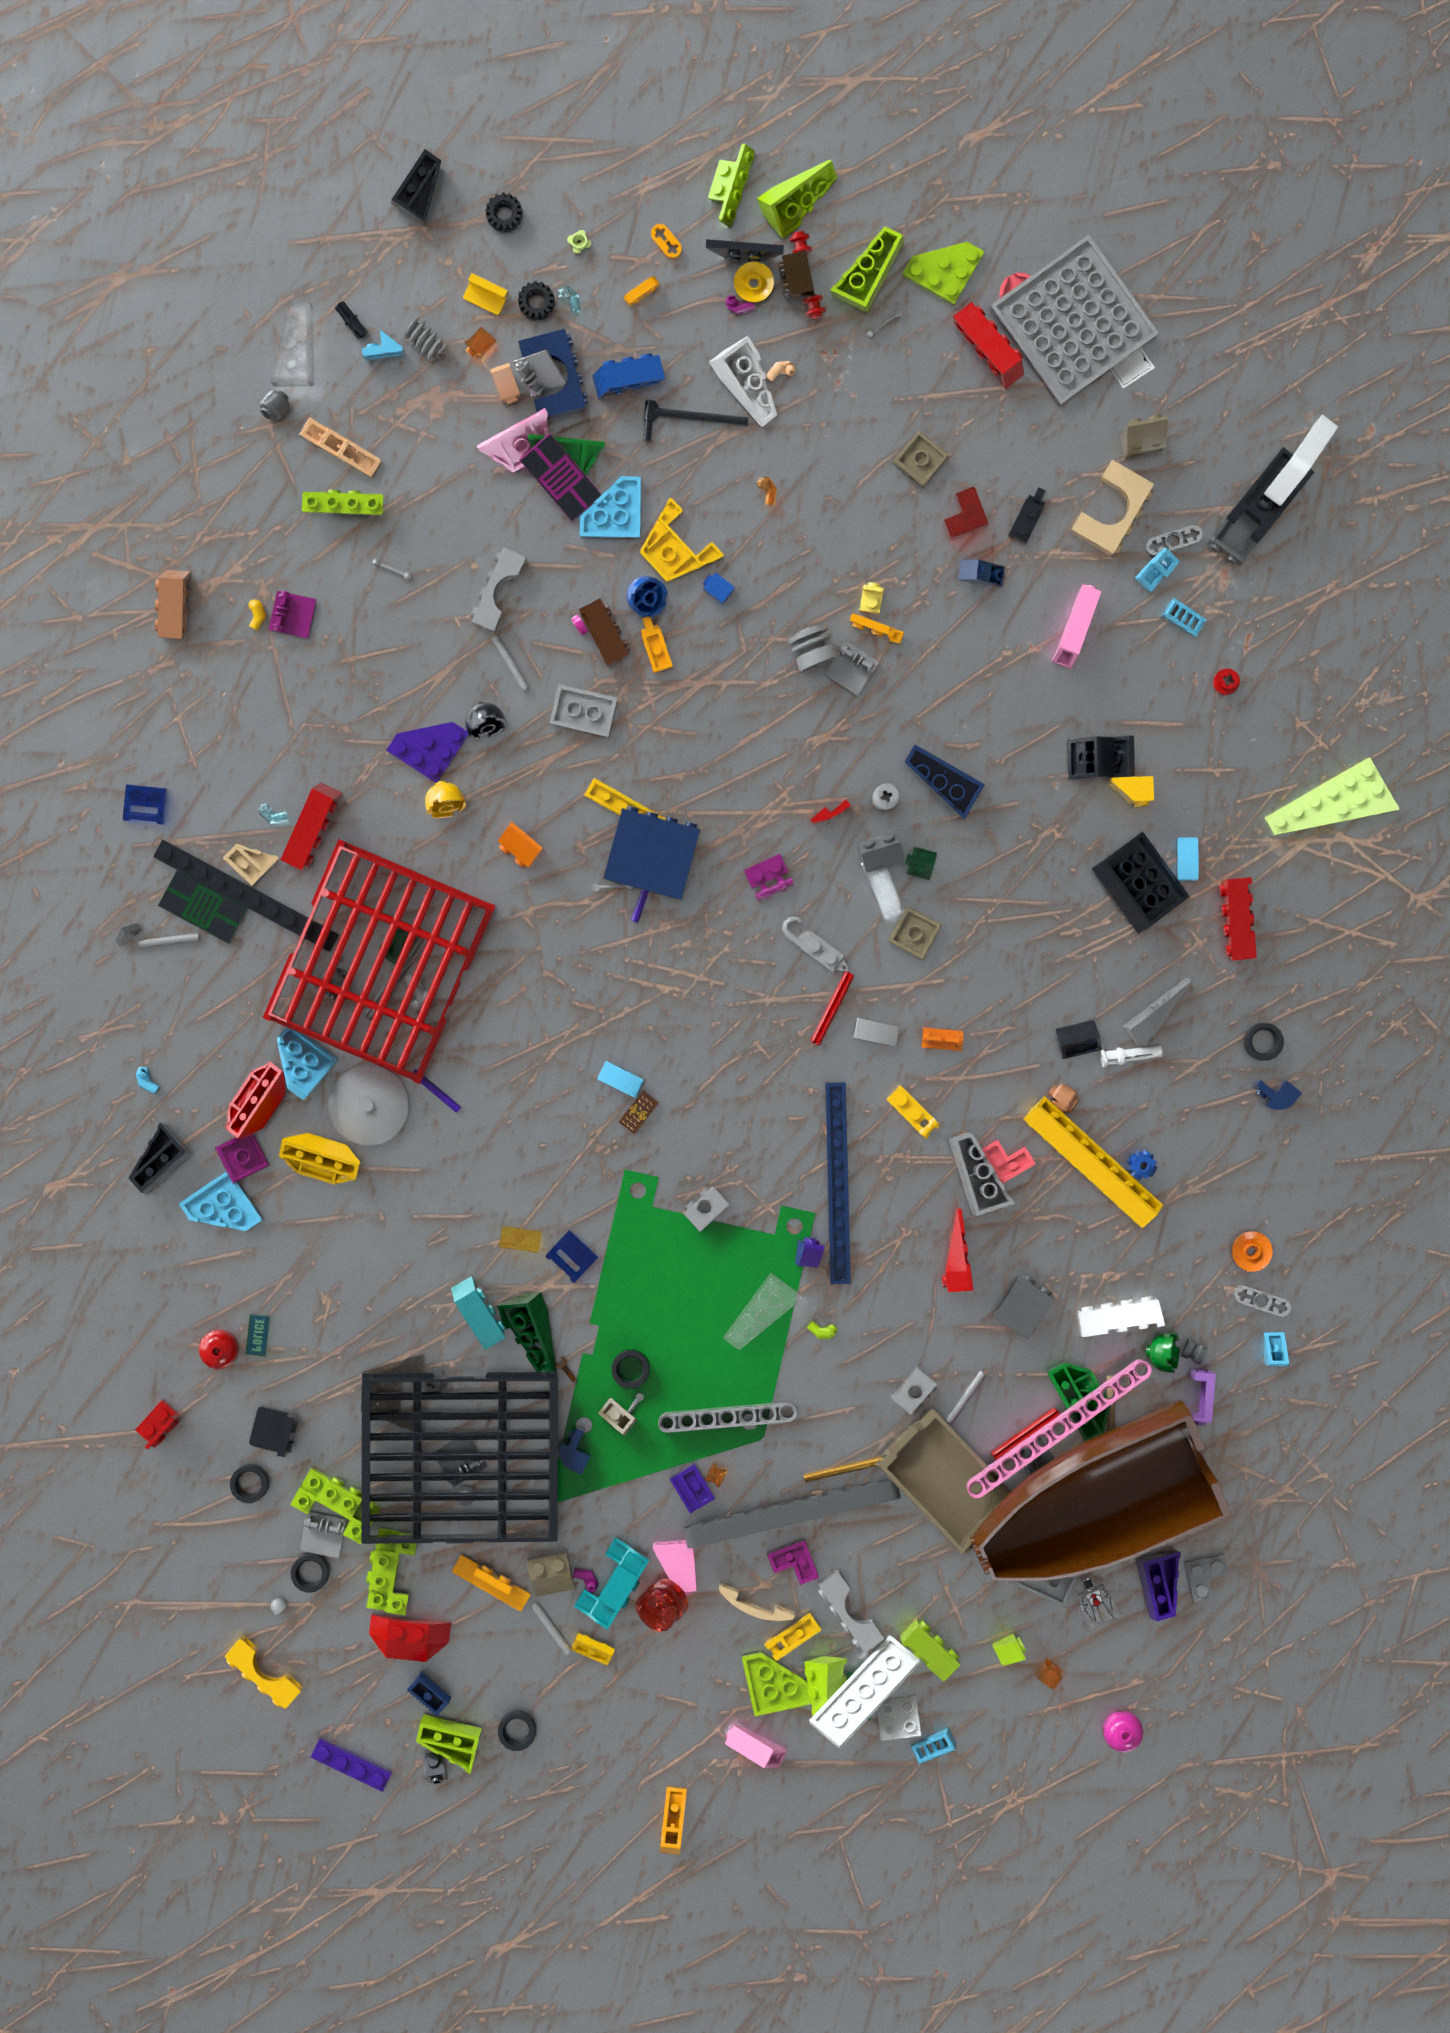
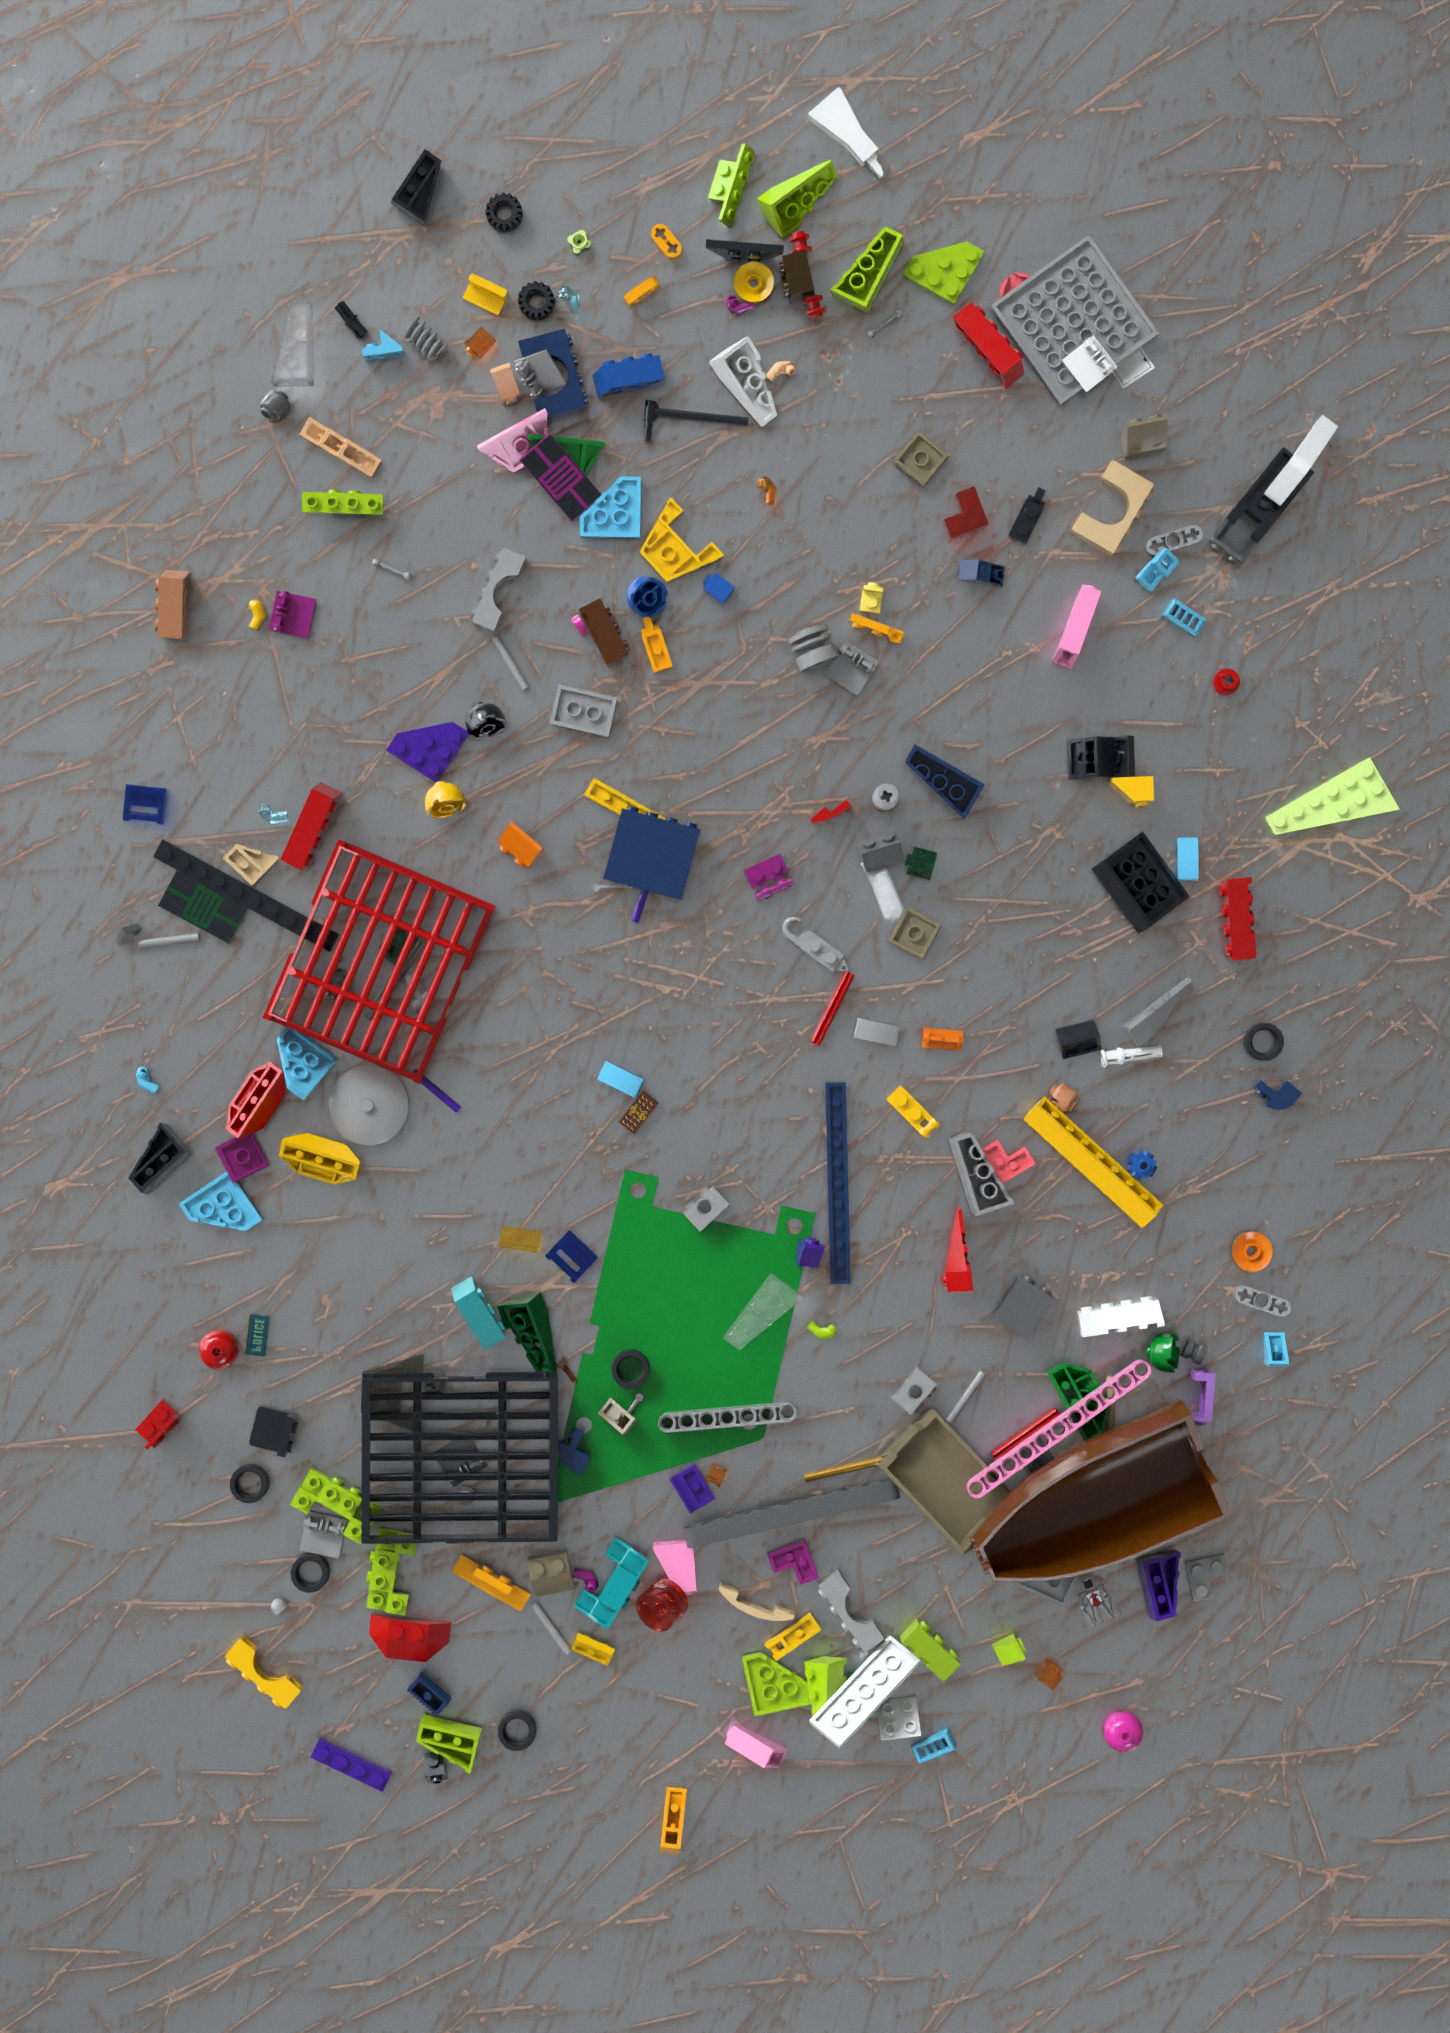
none -> white piece [808,87,884,179]
none -> white hinge [1062,335,1118,392]

